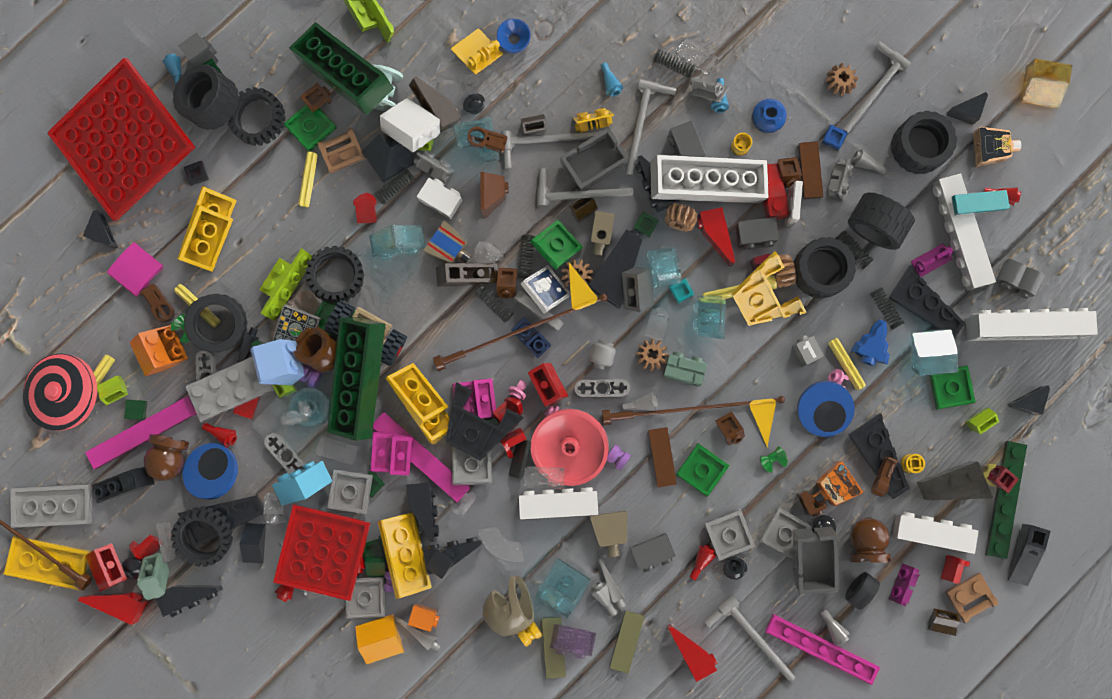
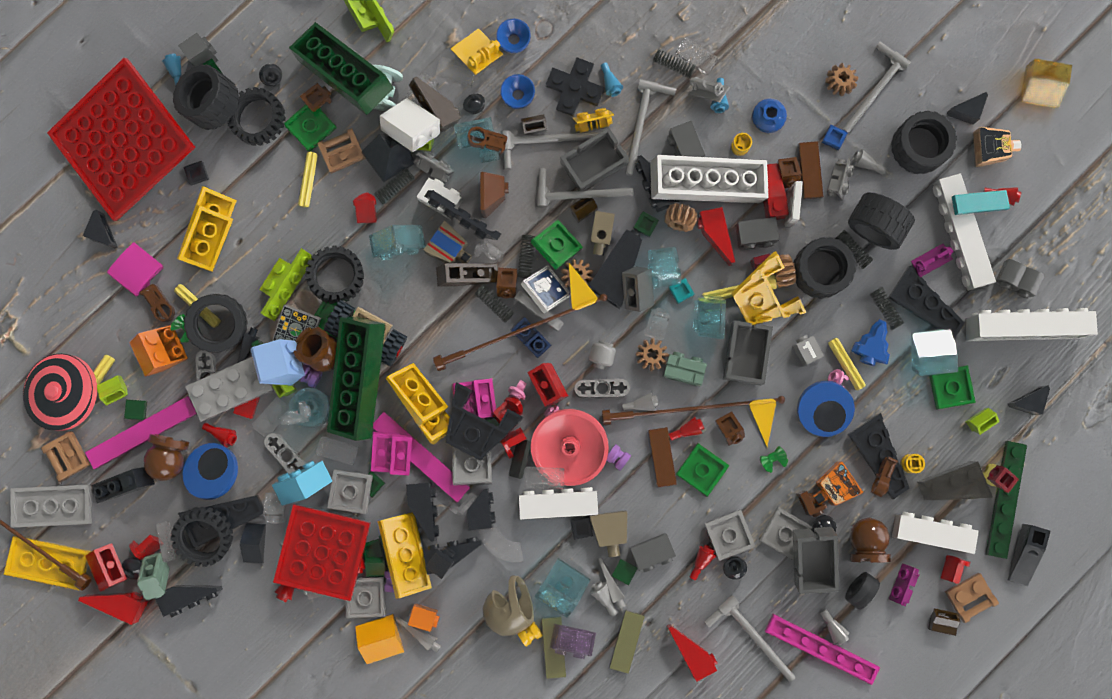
none -> medium nougat plate [41,431,90,482]
none -> black hat [259,63,282,86]
none -> black wing [424,190,501,240]
none -> black slope [466,488,496,531]
none -> blue piece [501,74,535,109]
none -> black plate [546,57,605,117]
none -> black tile [570,517,593,540]
none -> dark green tile [611,558,638,585]
none -> red cone [669,417,705,441]
none -> dark grey piece [723,321,773,386]

